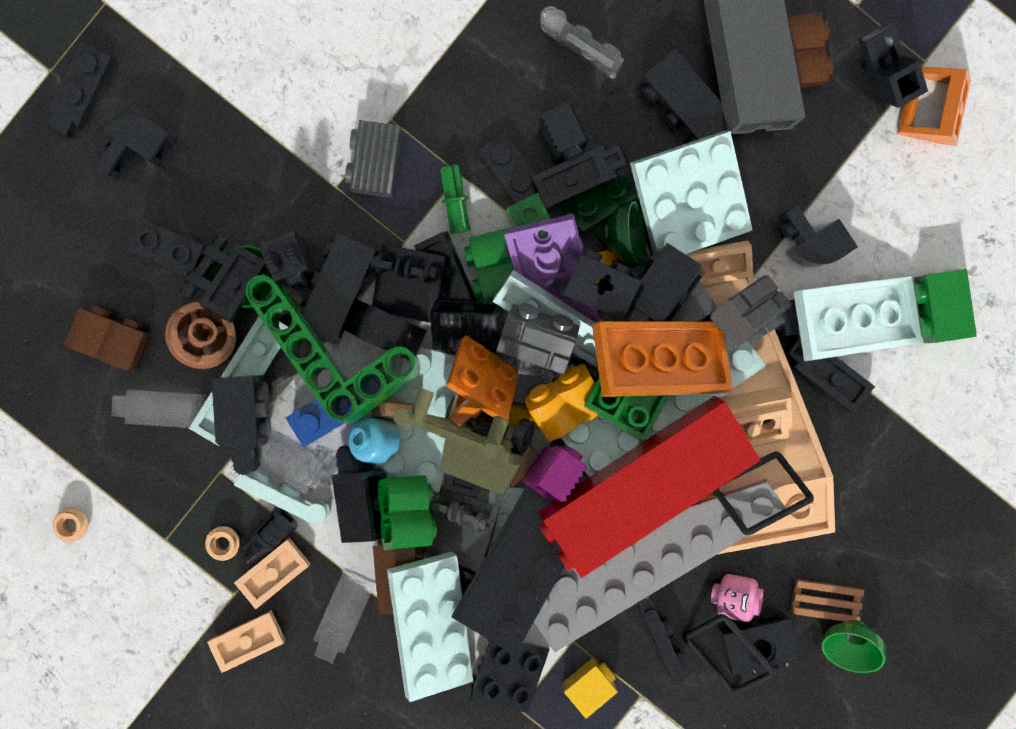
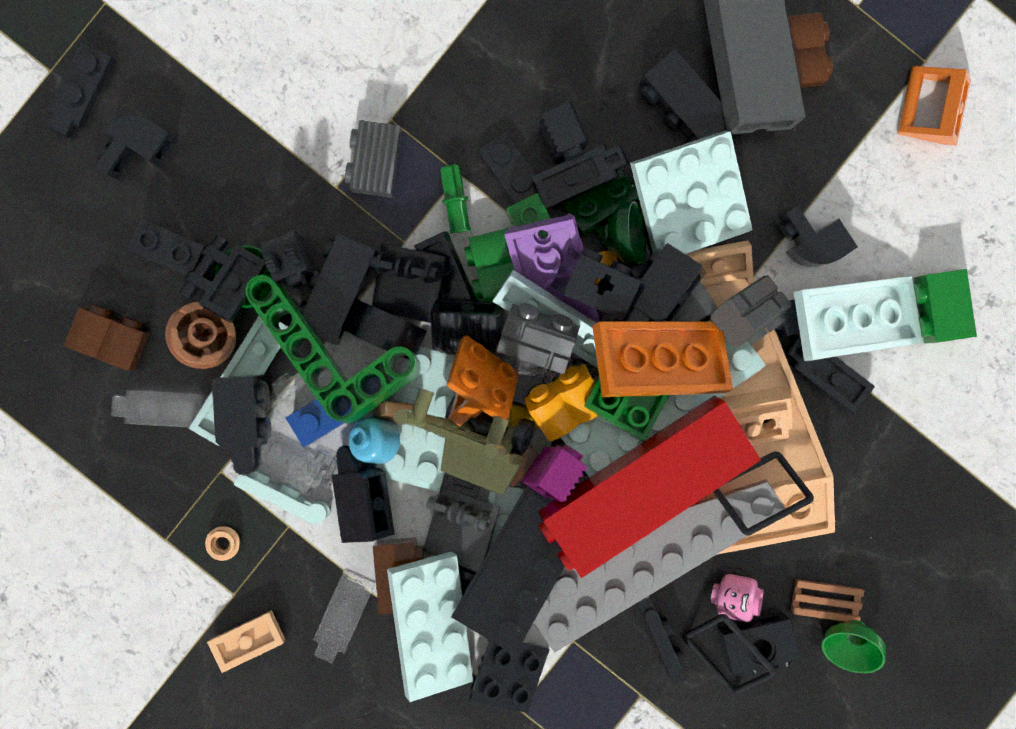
light nougat plate [53,508,88,542] -> none
light nougat plate [234,538,311,609] -> none
black hinge [238,506,298,567] -> none
green brick [378,475,437,551] -> none
clear hinge [540,6,625,79] -> none
yellow brick [562,658,618,718] -> none
black brick [858,23,928,108] -> none

